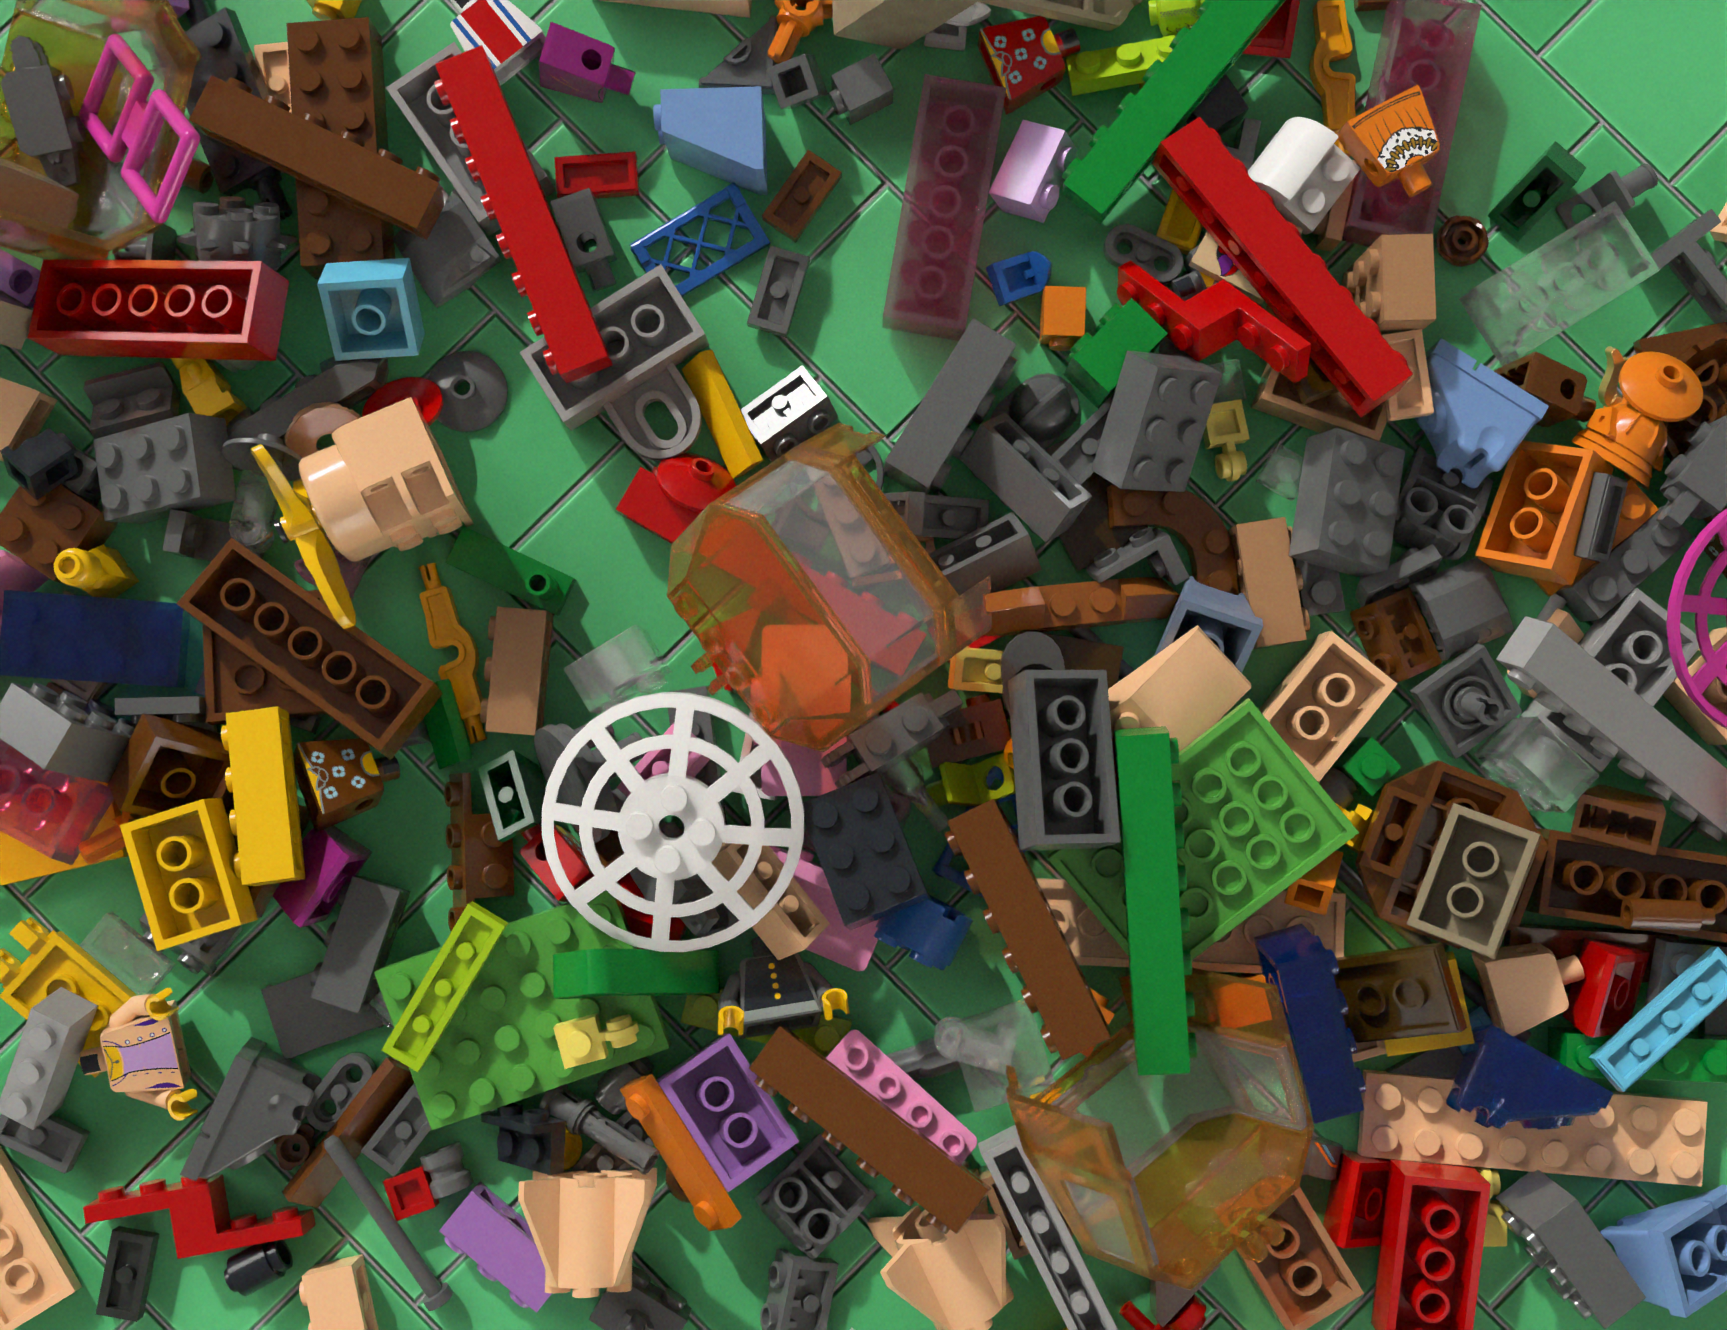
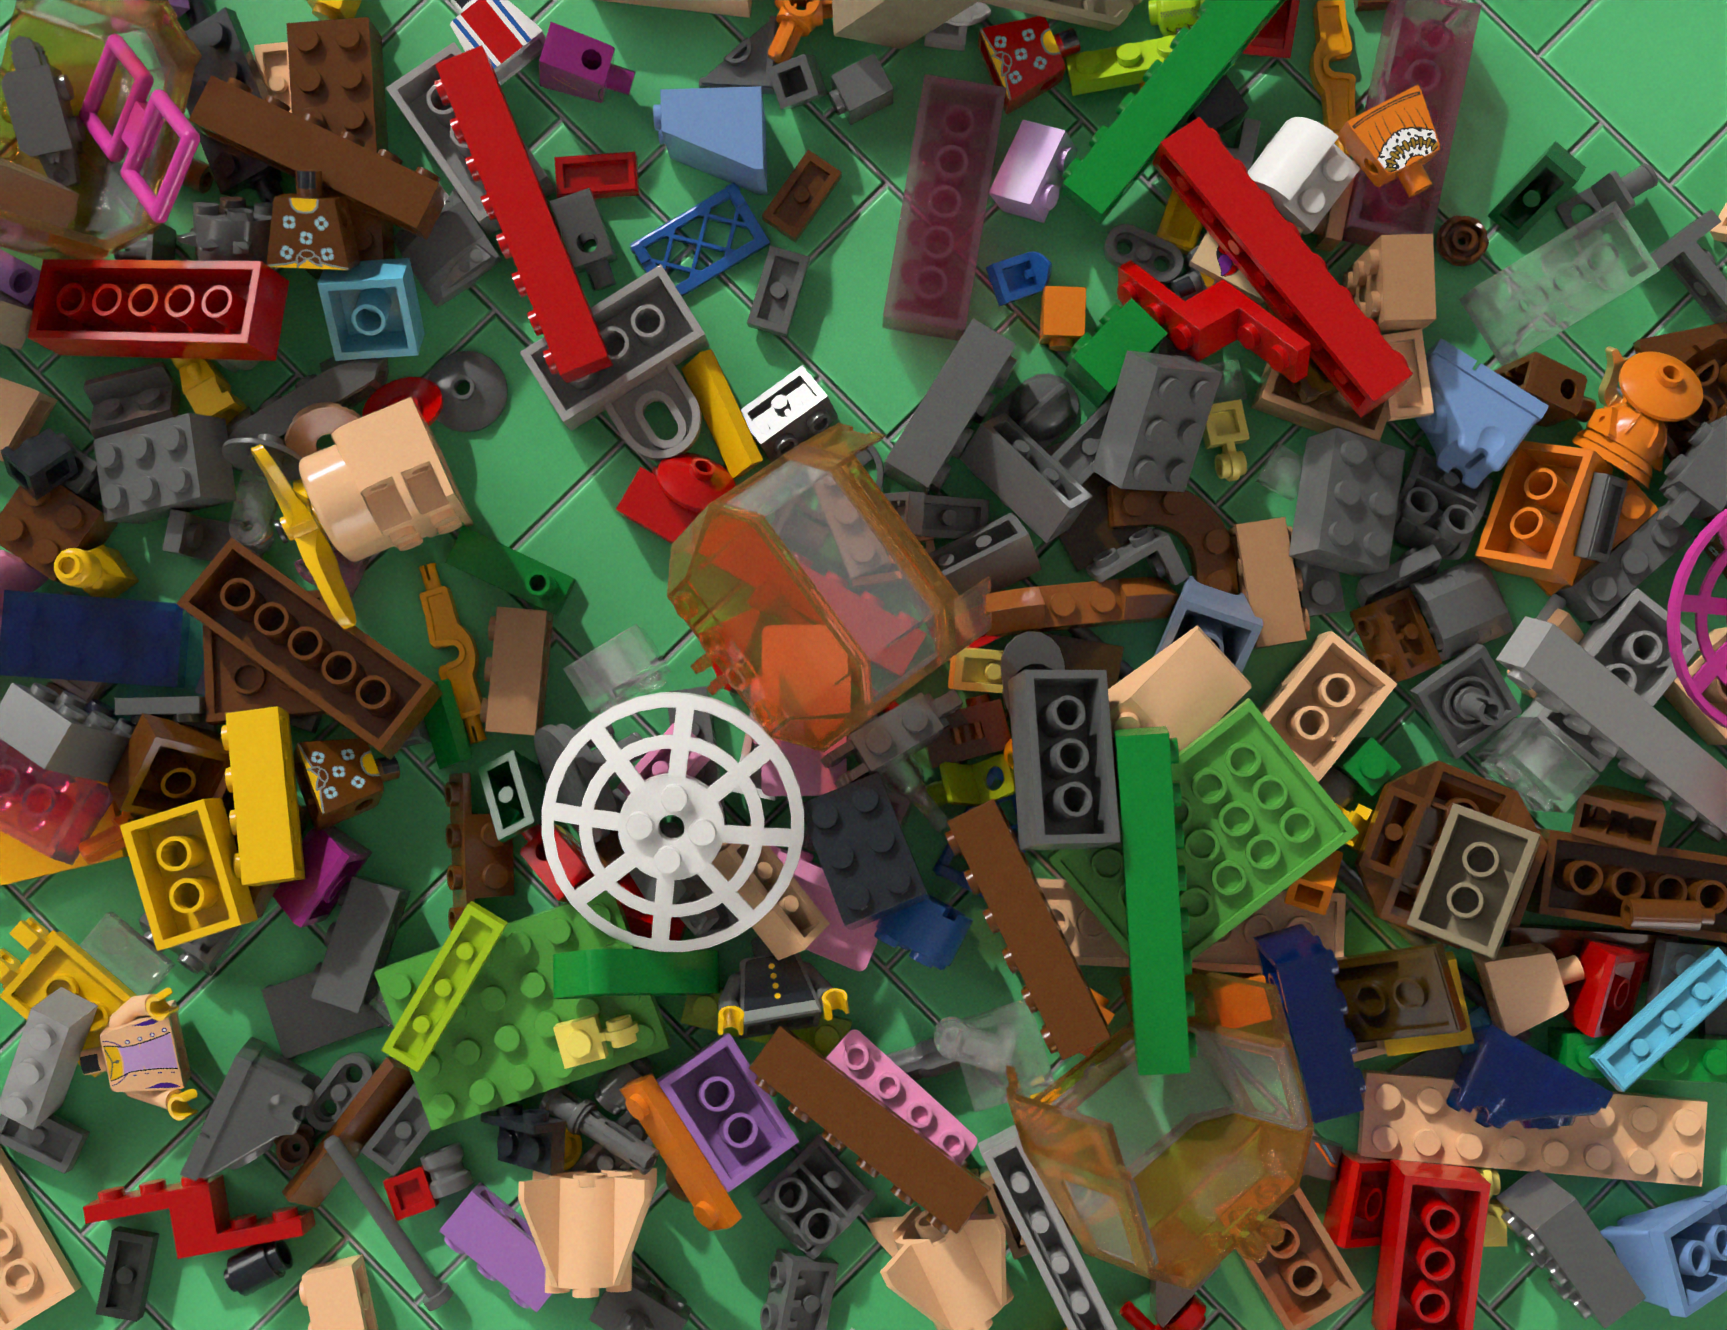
none -> reddish brown torso [267,169,360,270]

